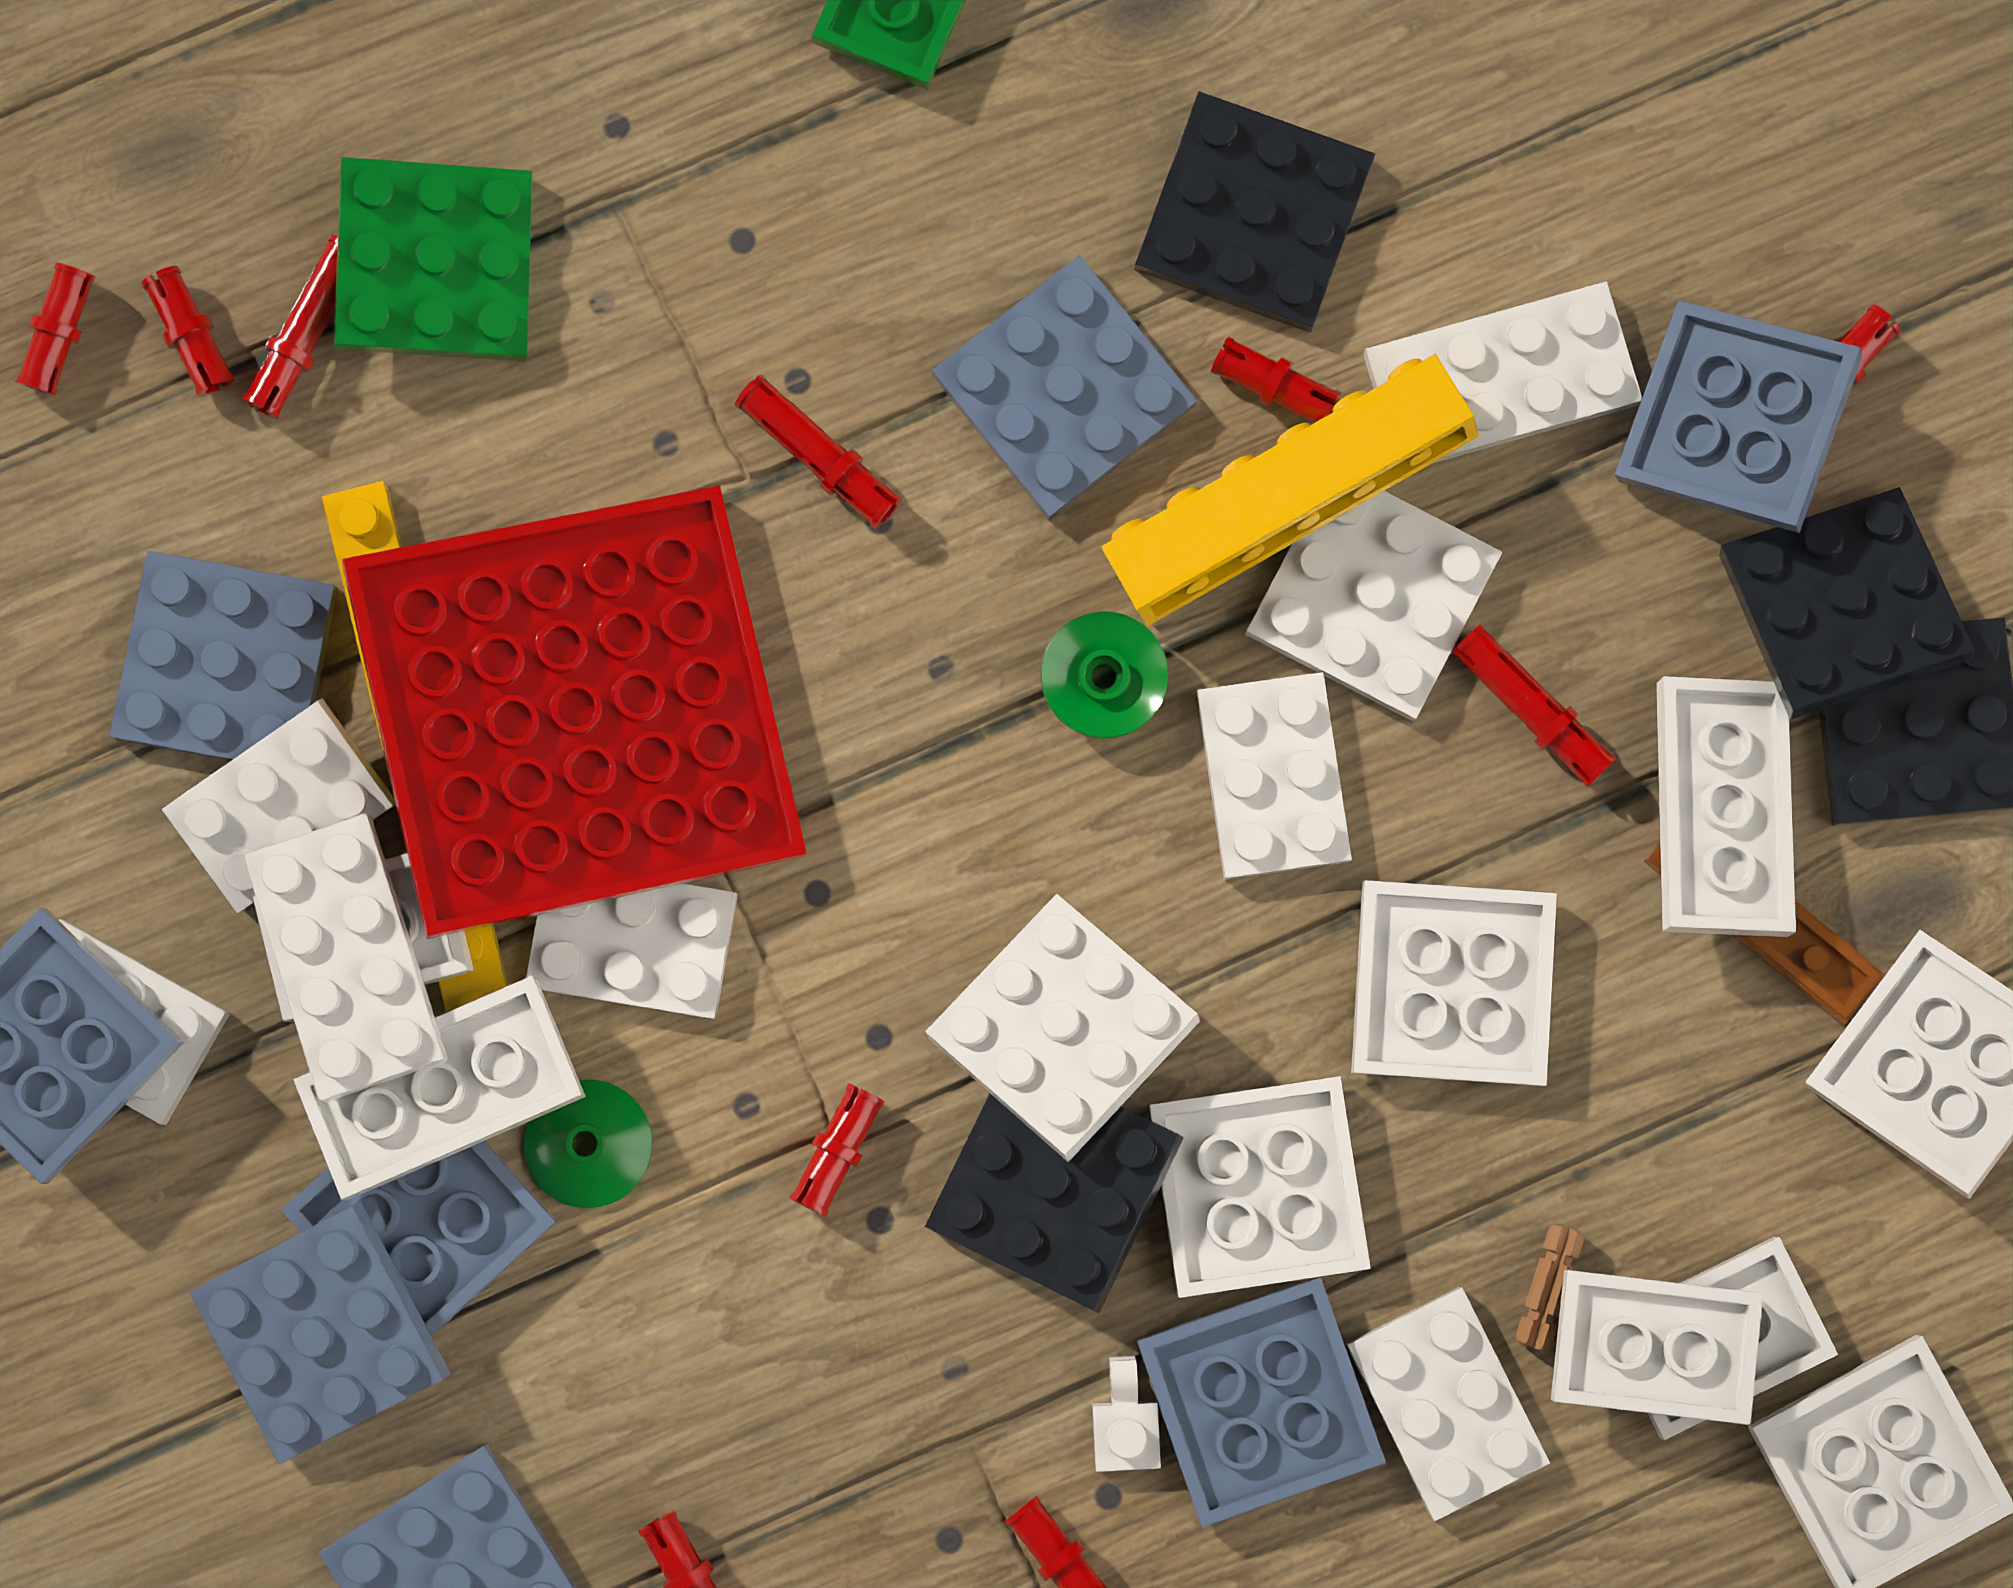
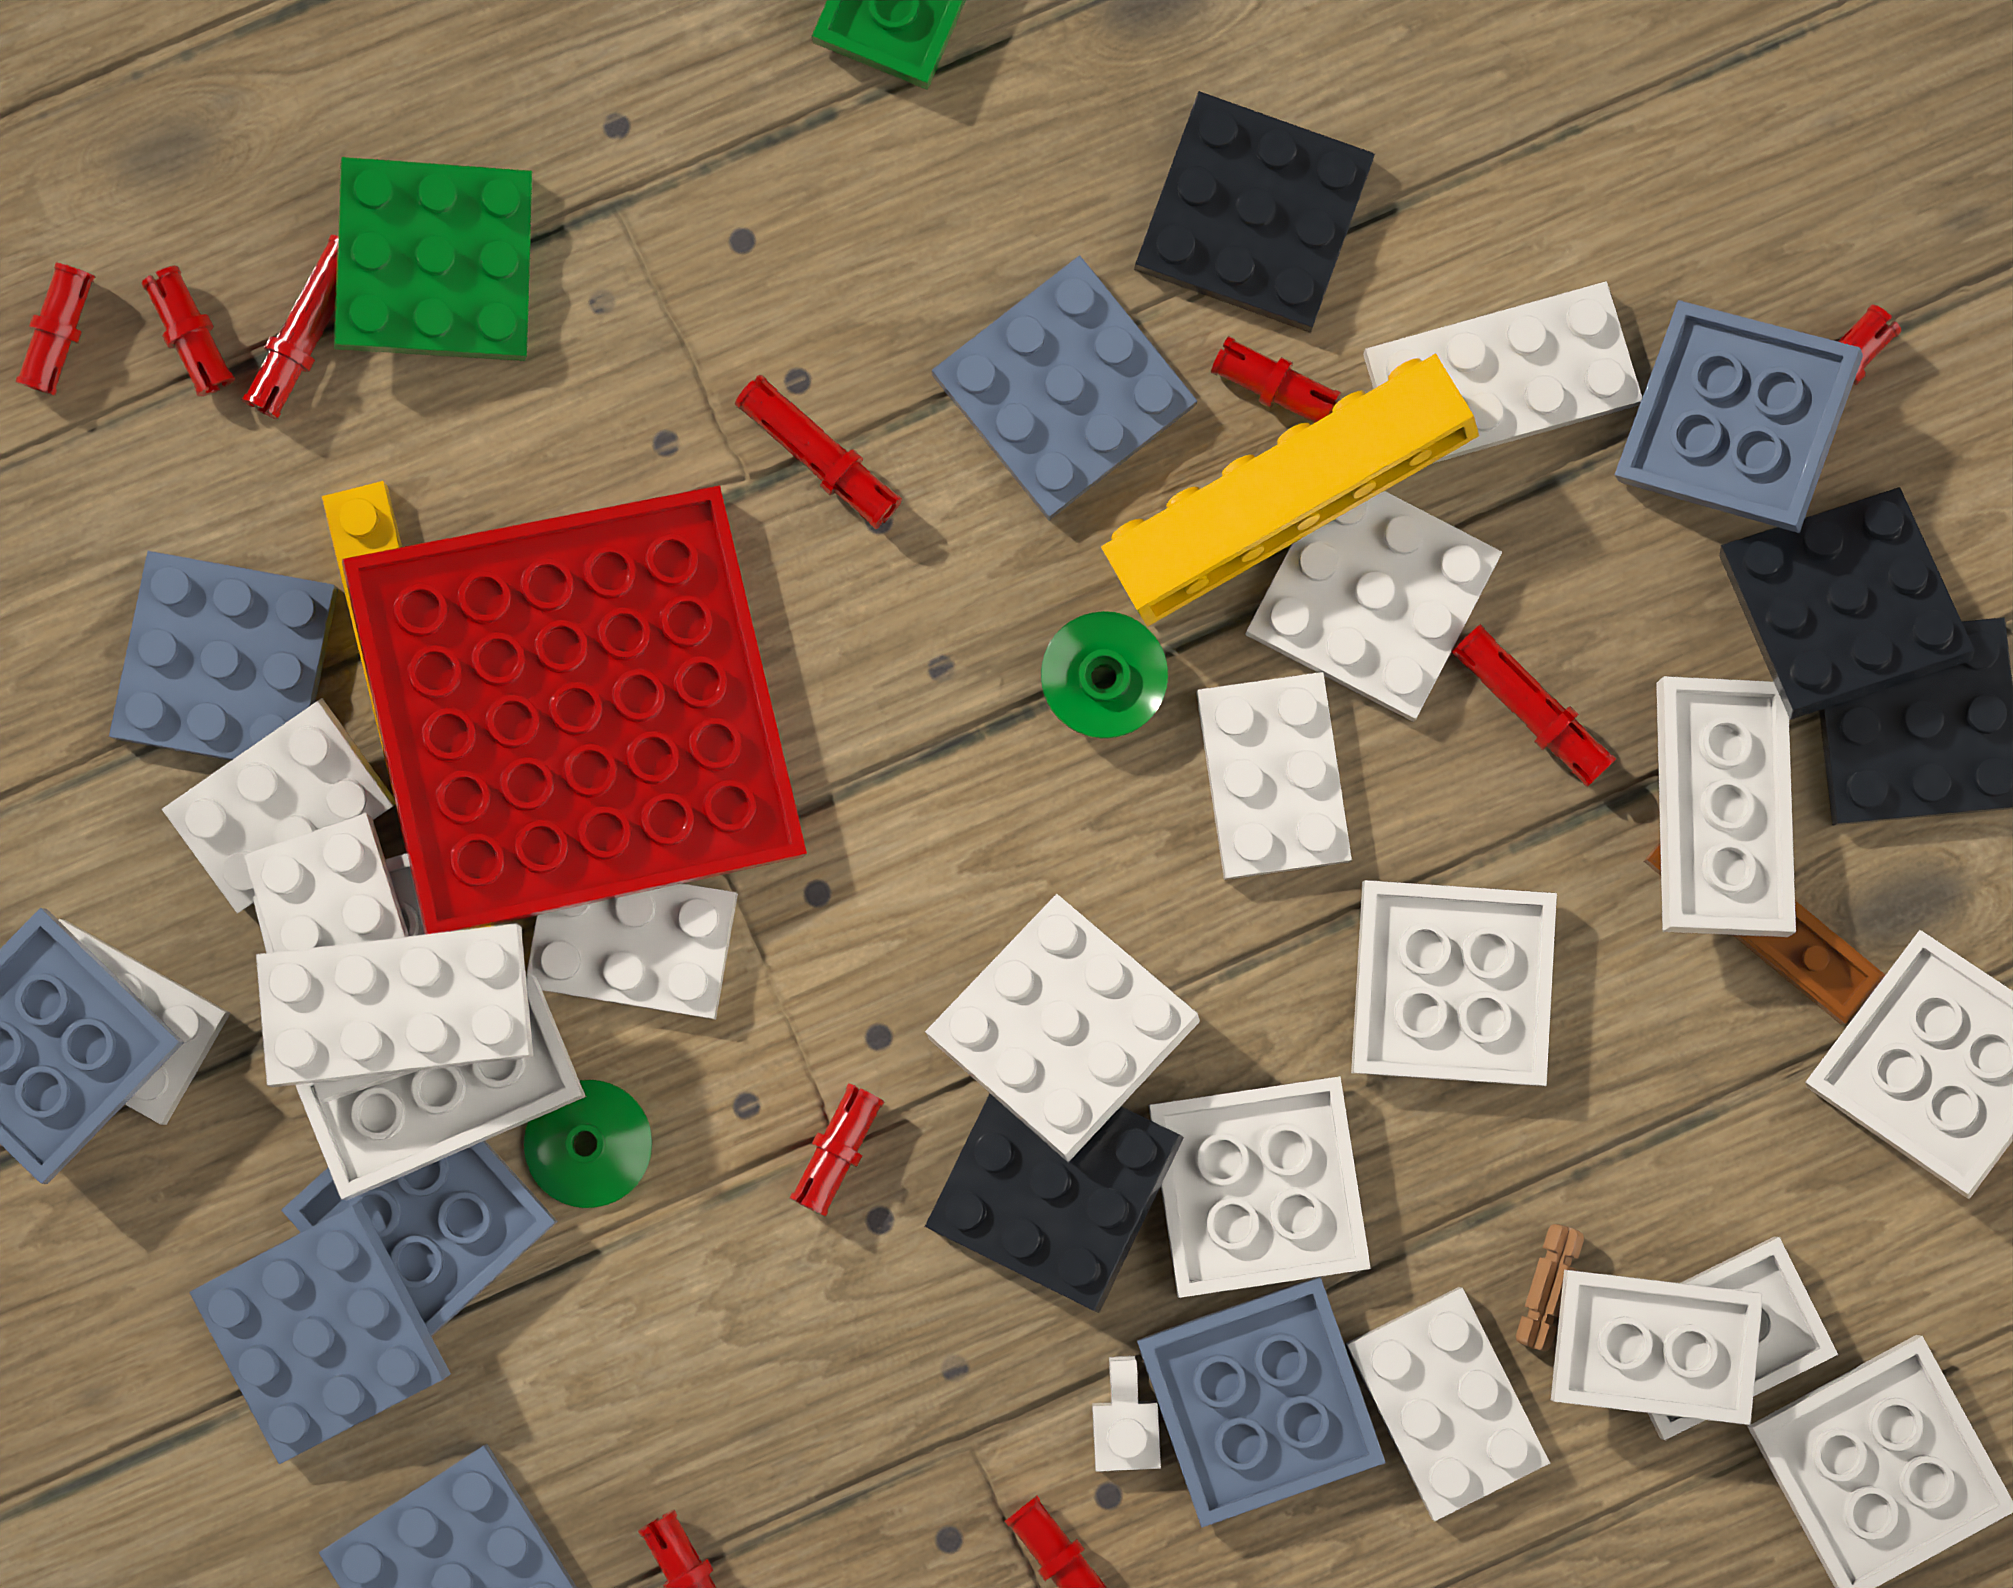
none -> white plate [256,924,533,1087]

